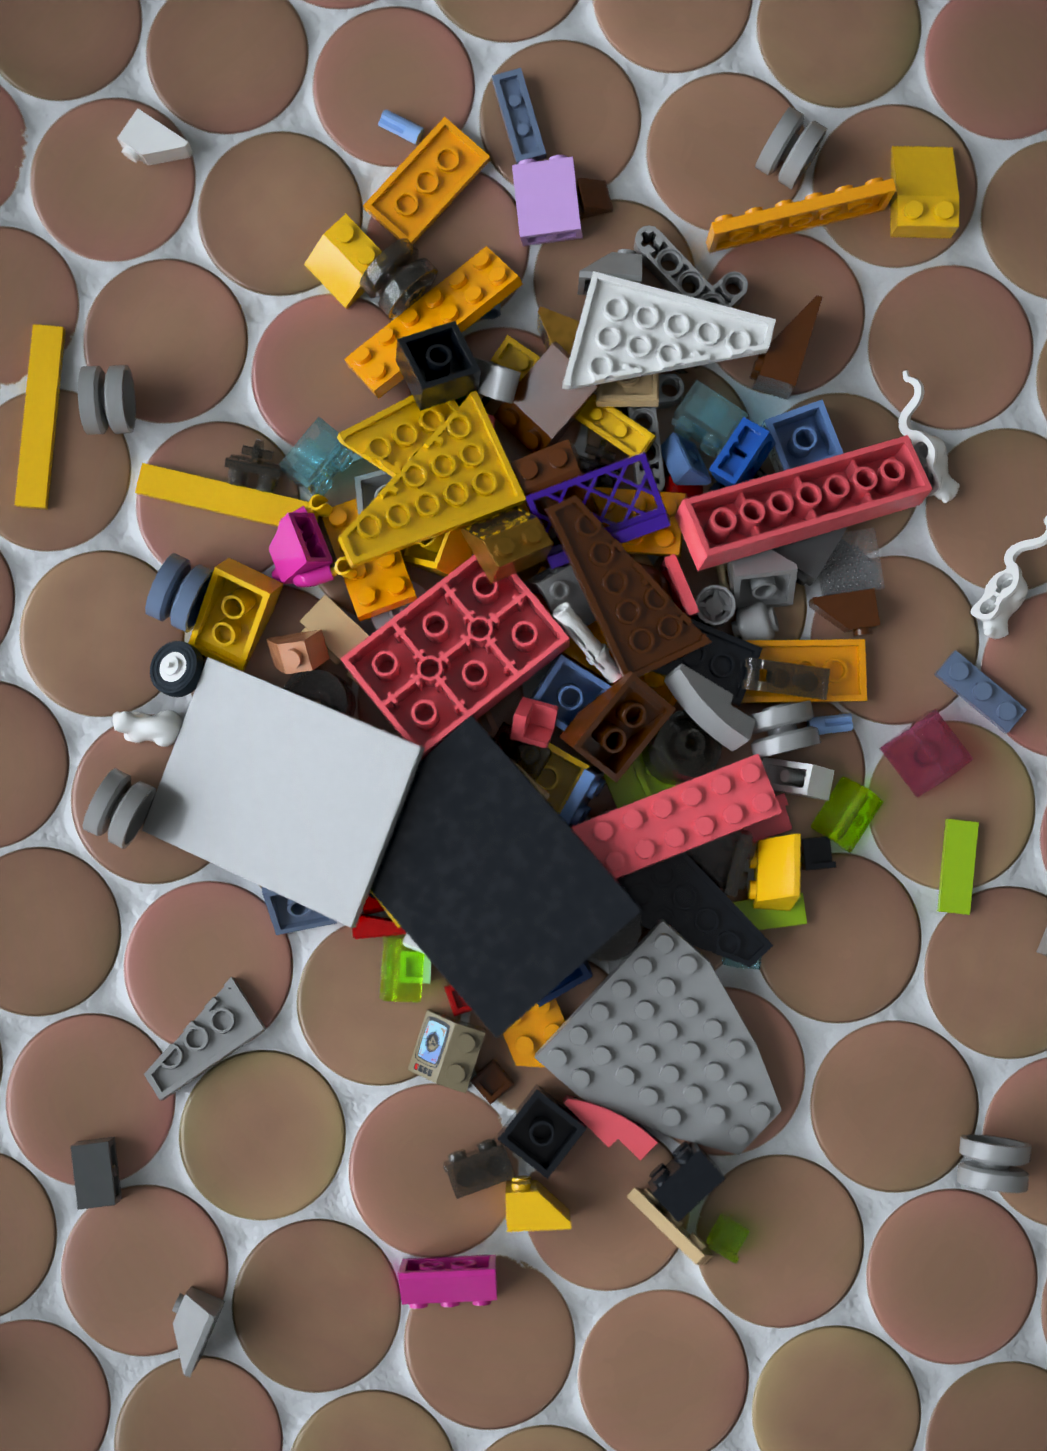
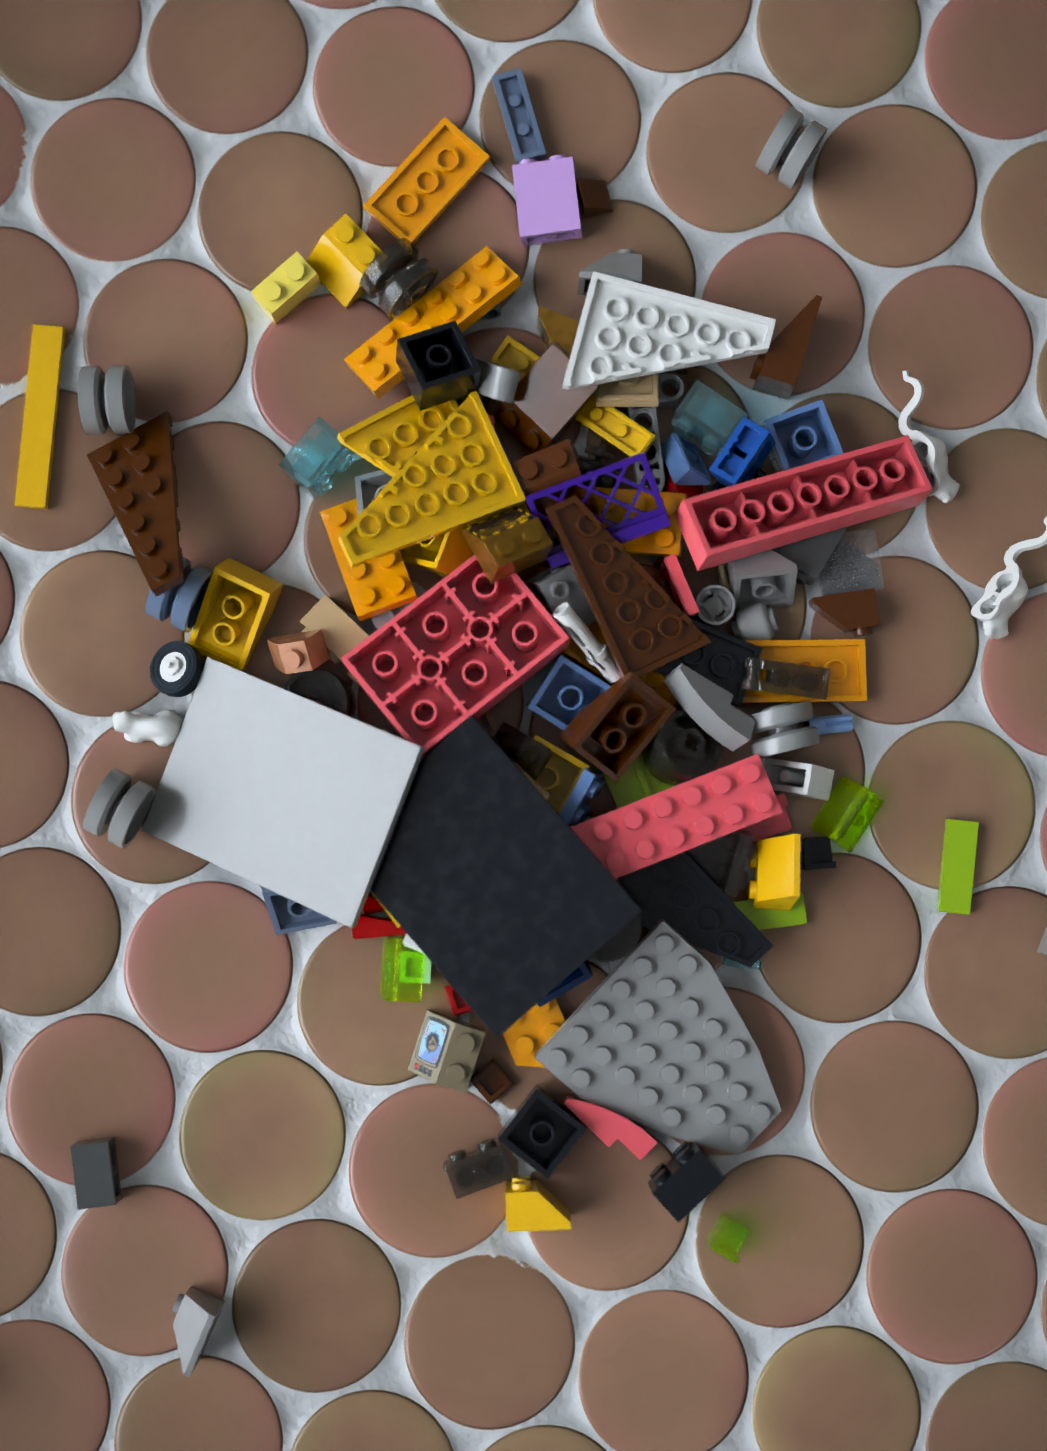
white slope [117,108,194,166] -> none
yellow tile [135,463,320,527] -> none
light grey wing [144,977,267,1101] -> none
clear smoke hips [224,439,286,493] -> none
dark pink torso [269,494,358,587] -> none
light blue piece [378,109,424,145] -> none
dark pink slope [398,1255,497,1309] -> none
coral panel [510,697,559,748] -> none
tan wing [626,1187,714,1265] -> none
light grey beam [633,225,748,308] -> none
light orange plate [706,177,896,253] -> none
clear pink slope [879,709,973,797] -> none
yellow slope [890,146,959,238] -> none
sand blue plate [934,650,1027,734] -> none
light grey wheel [957,1134,1032,1193] -> none
none -> reddish brown wing [87,411,184,597]
none -> light yellow brick [251,251,321,324]

